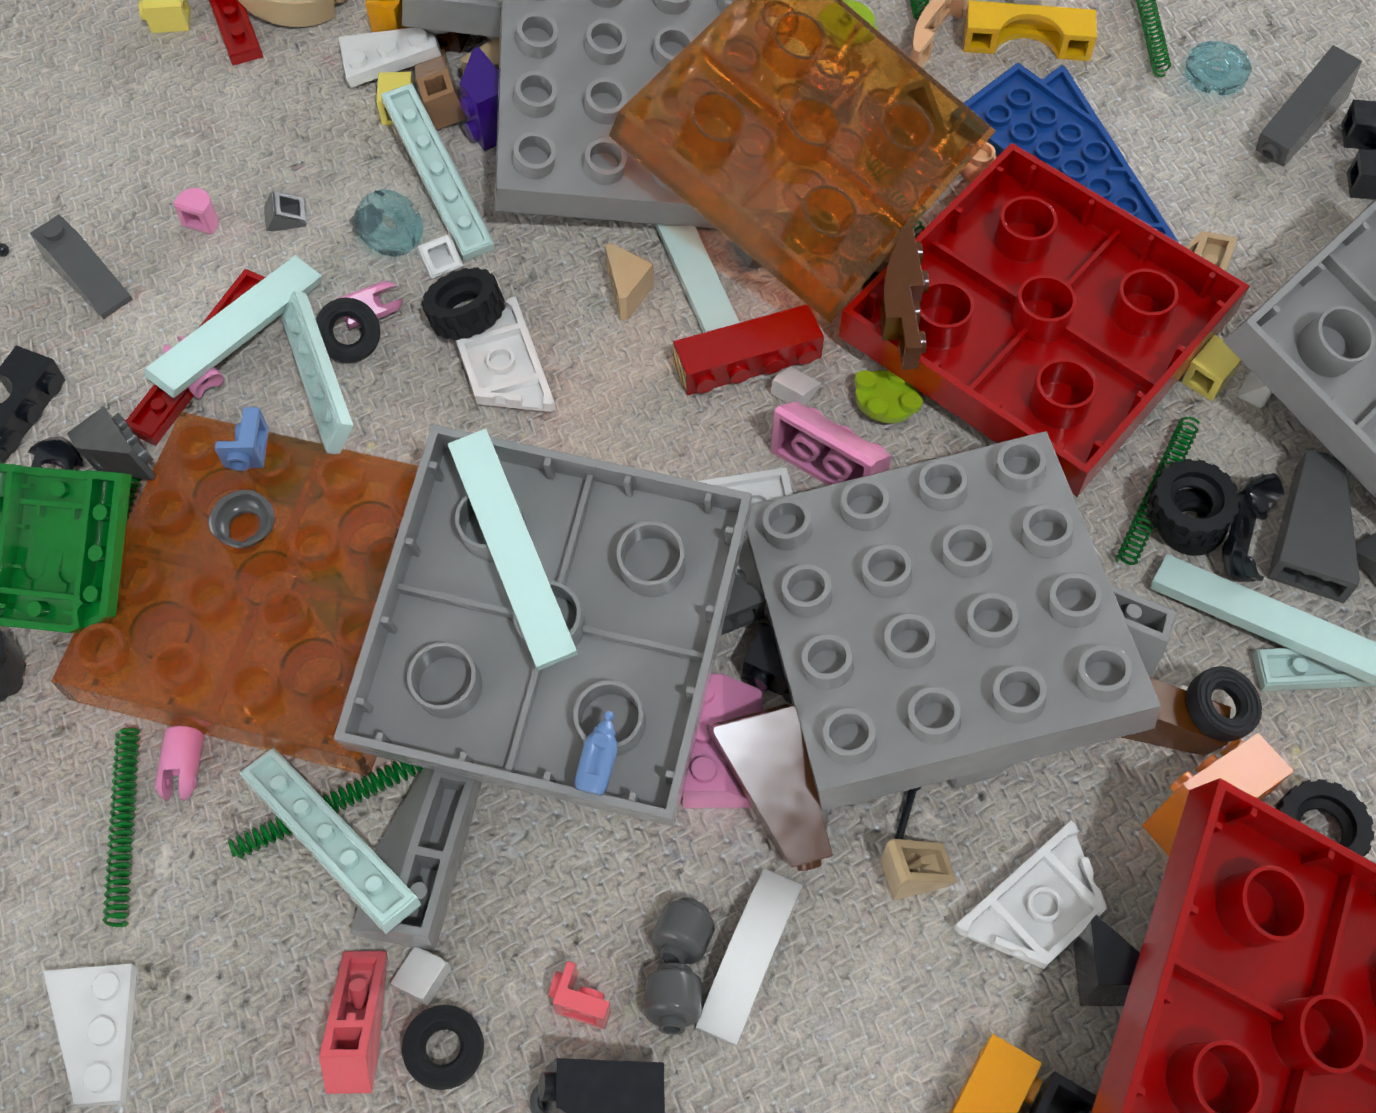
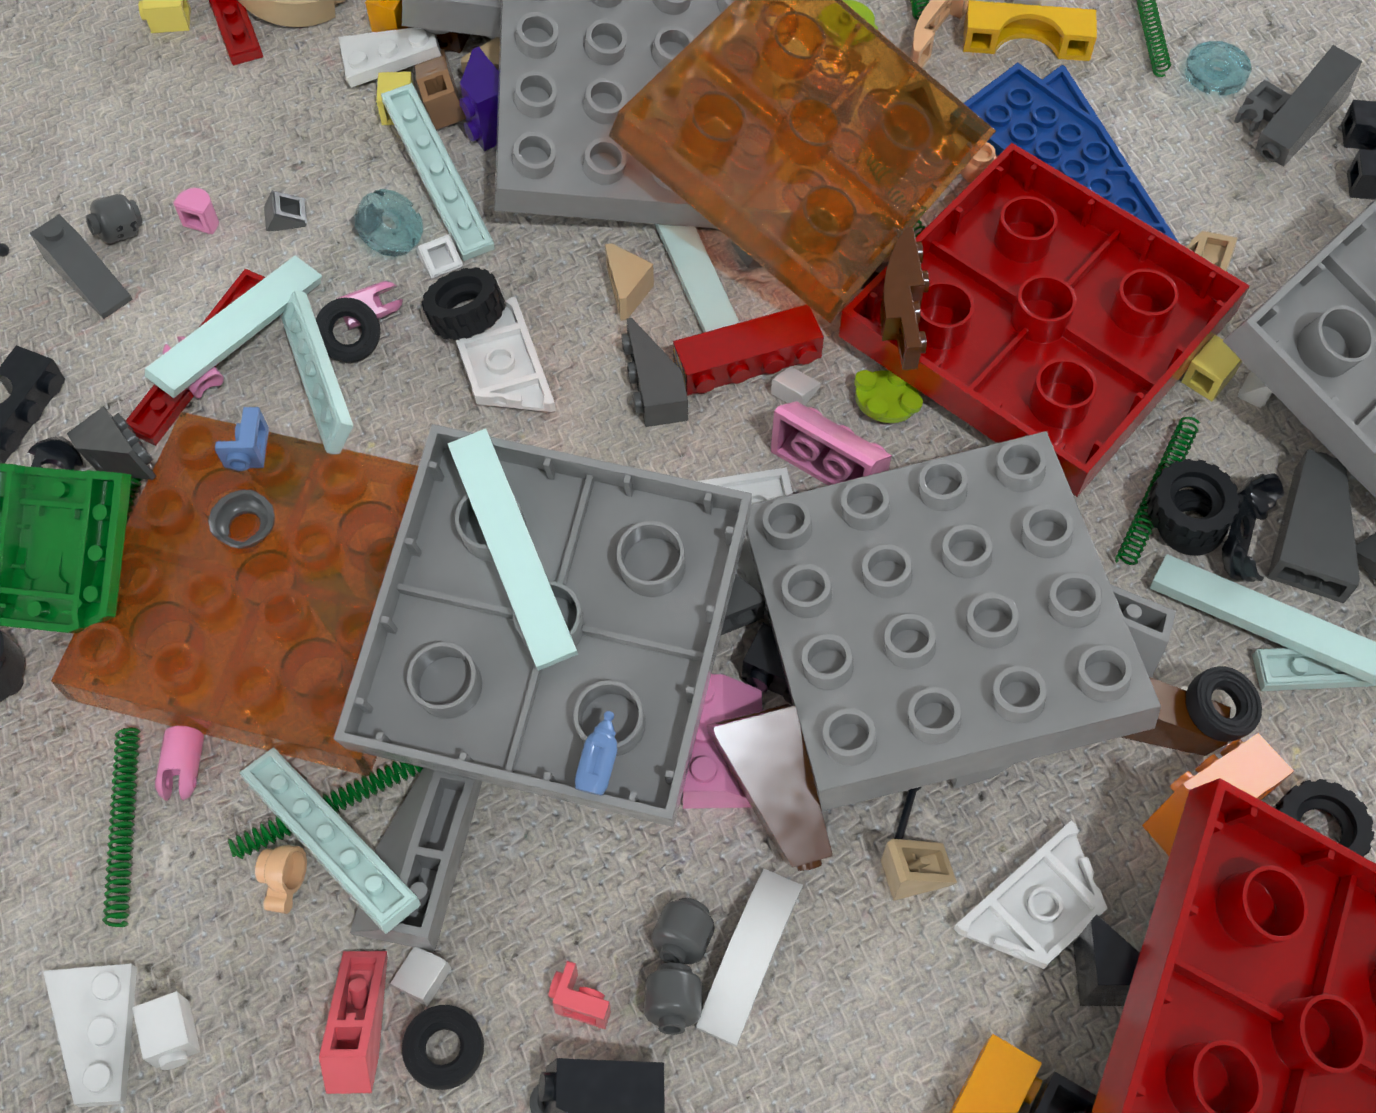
none -> dark grey head [86,194,142,243]
none -> white brick [132,991,201,1070]
none -> light nougat piece [255,845,307,914]
none -> dark grey slope [621,318,688,427]
none -> dark grey plate [1234,79,1291,132]

